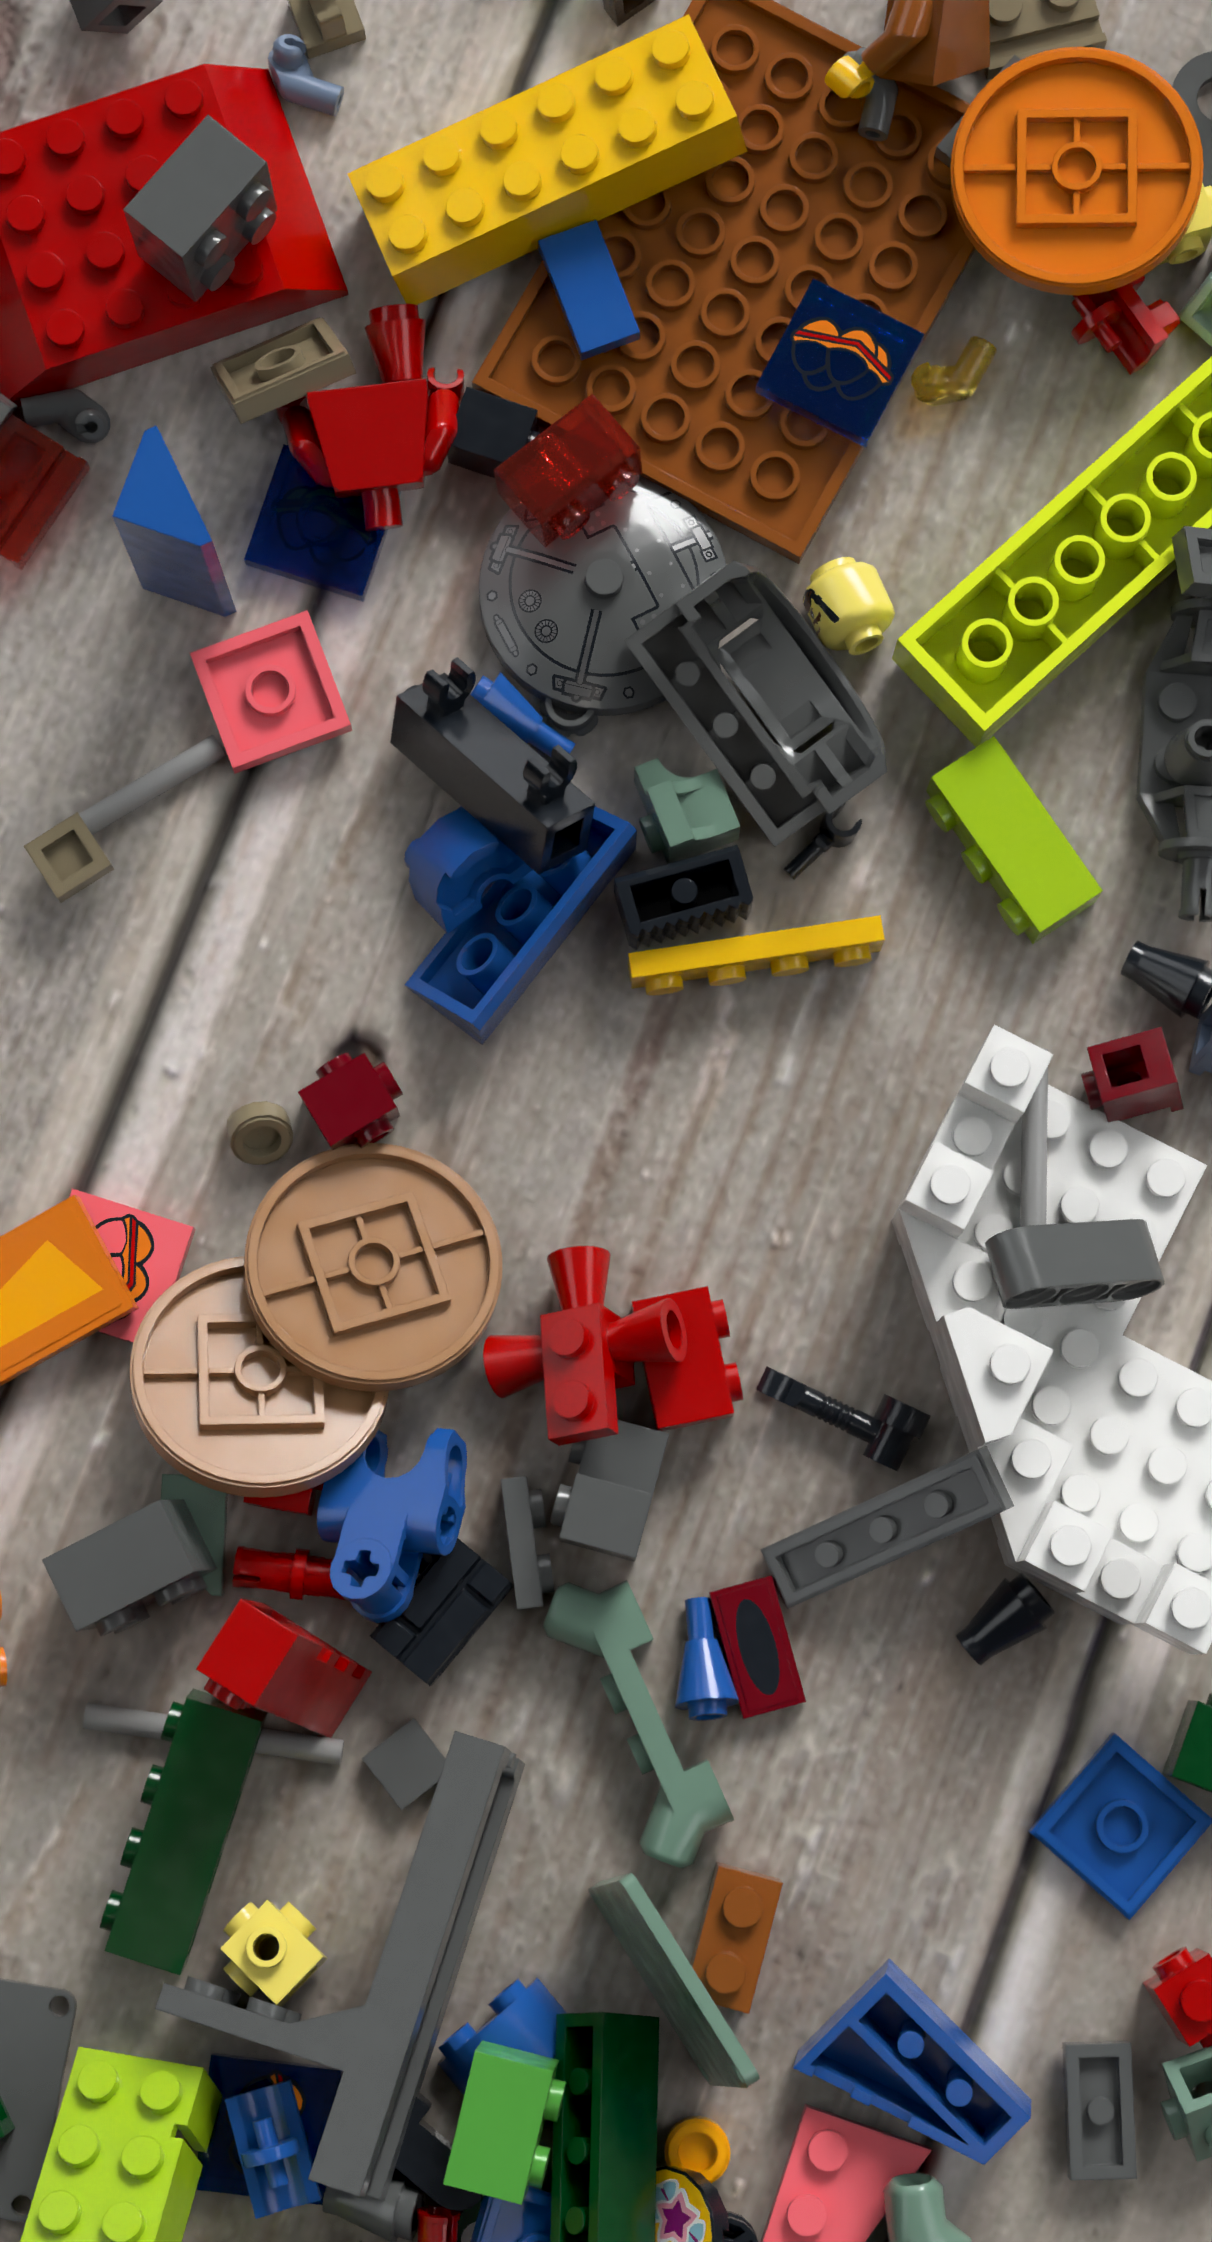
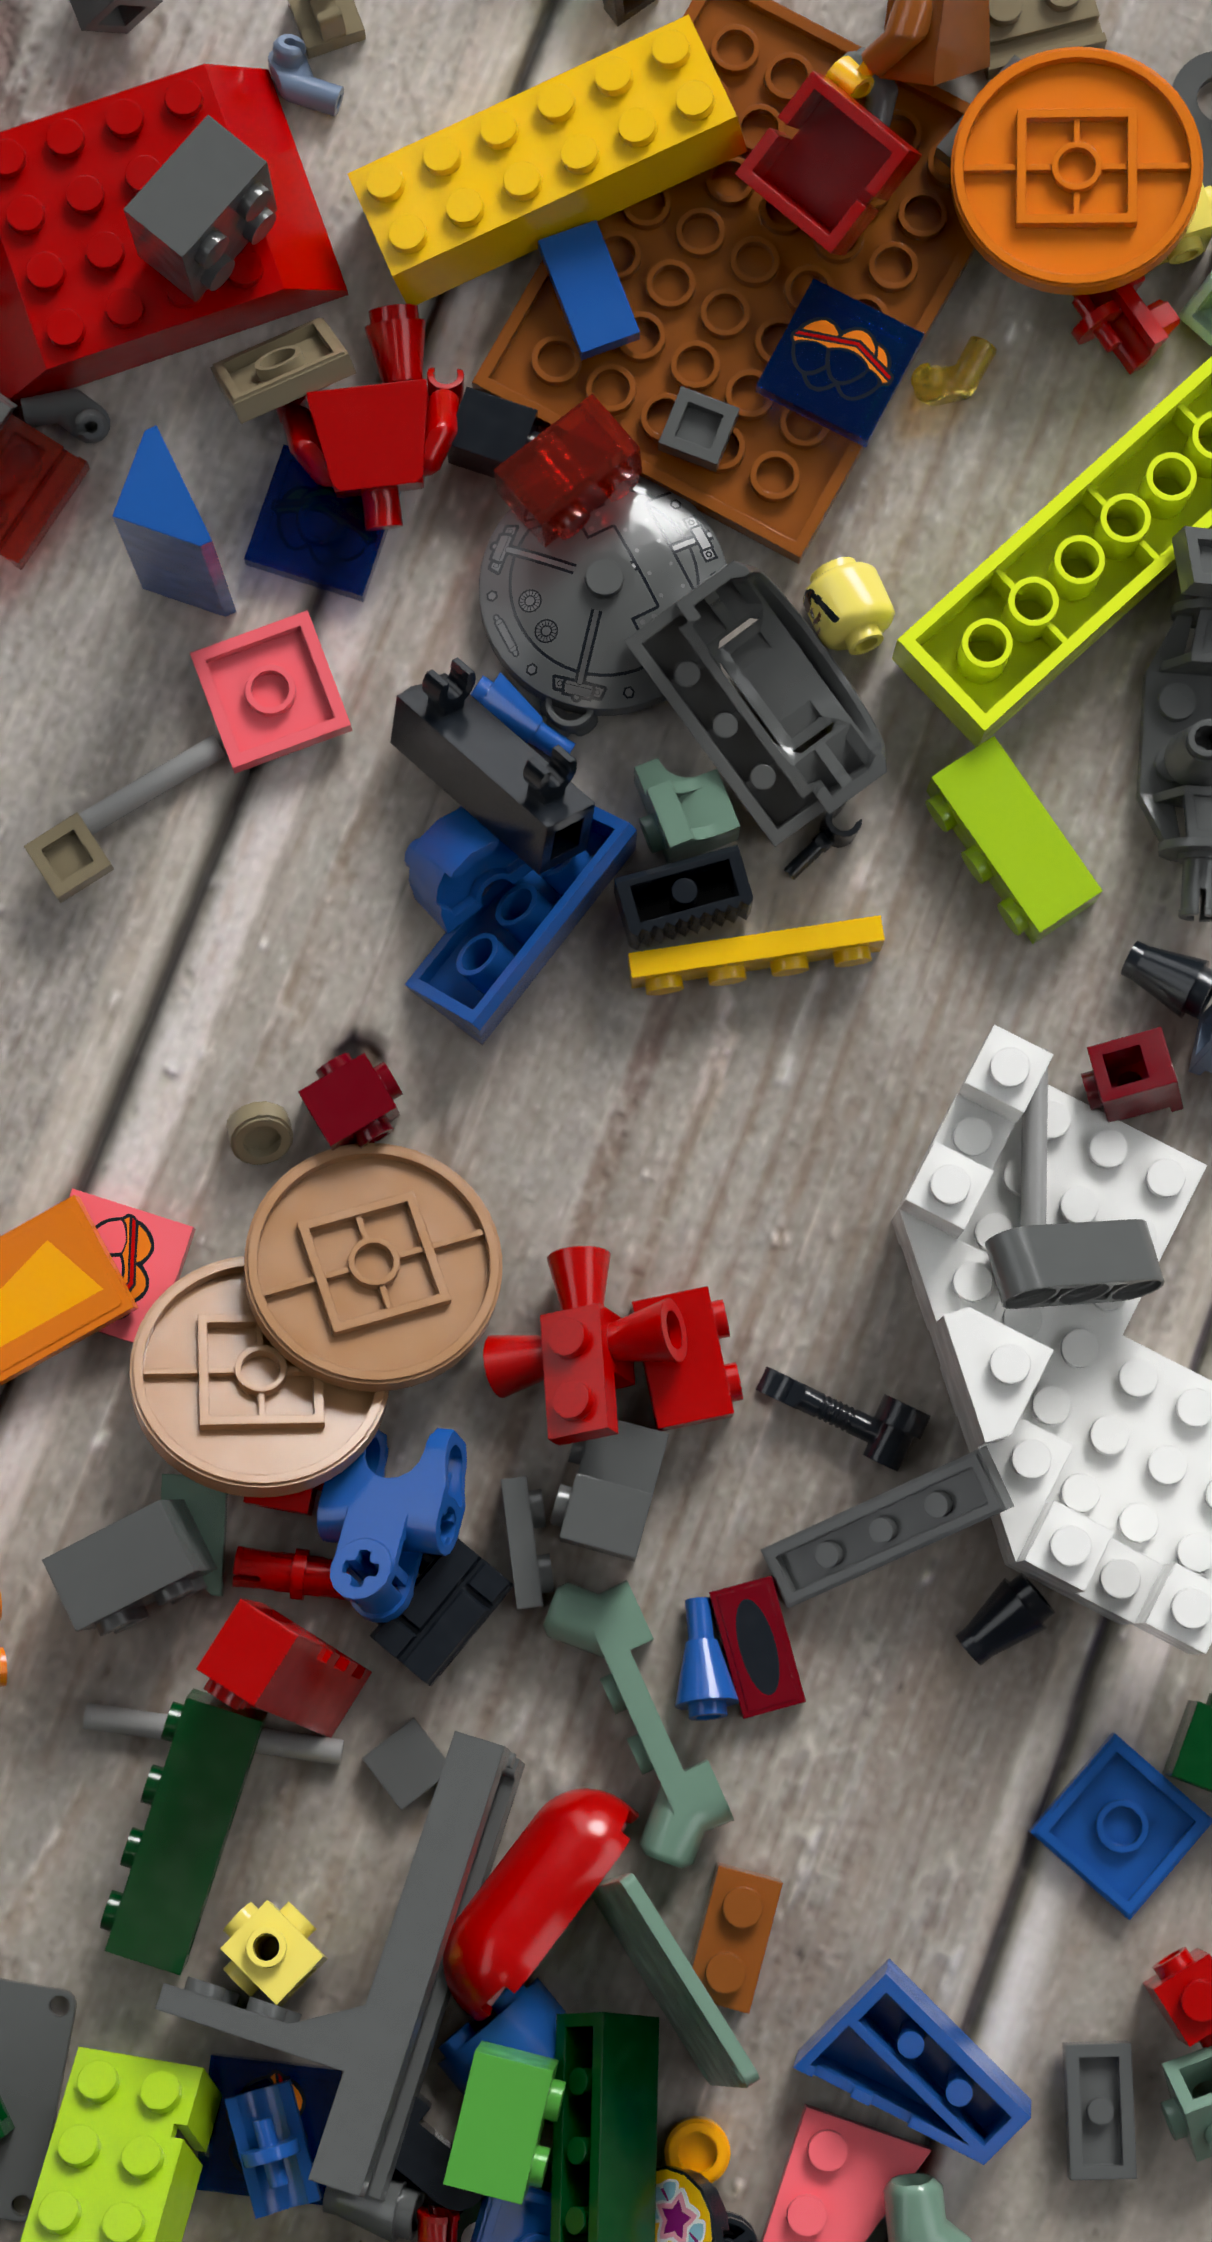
none -> red brick [443,1788,639,2021]
none -> dark grey tile [658,386,740,472]
none -> red piece [735,71,923,256]

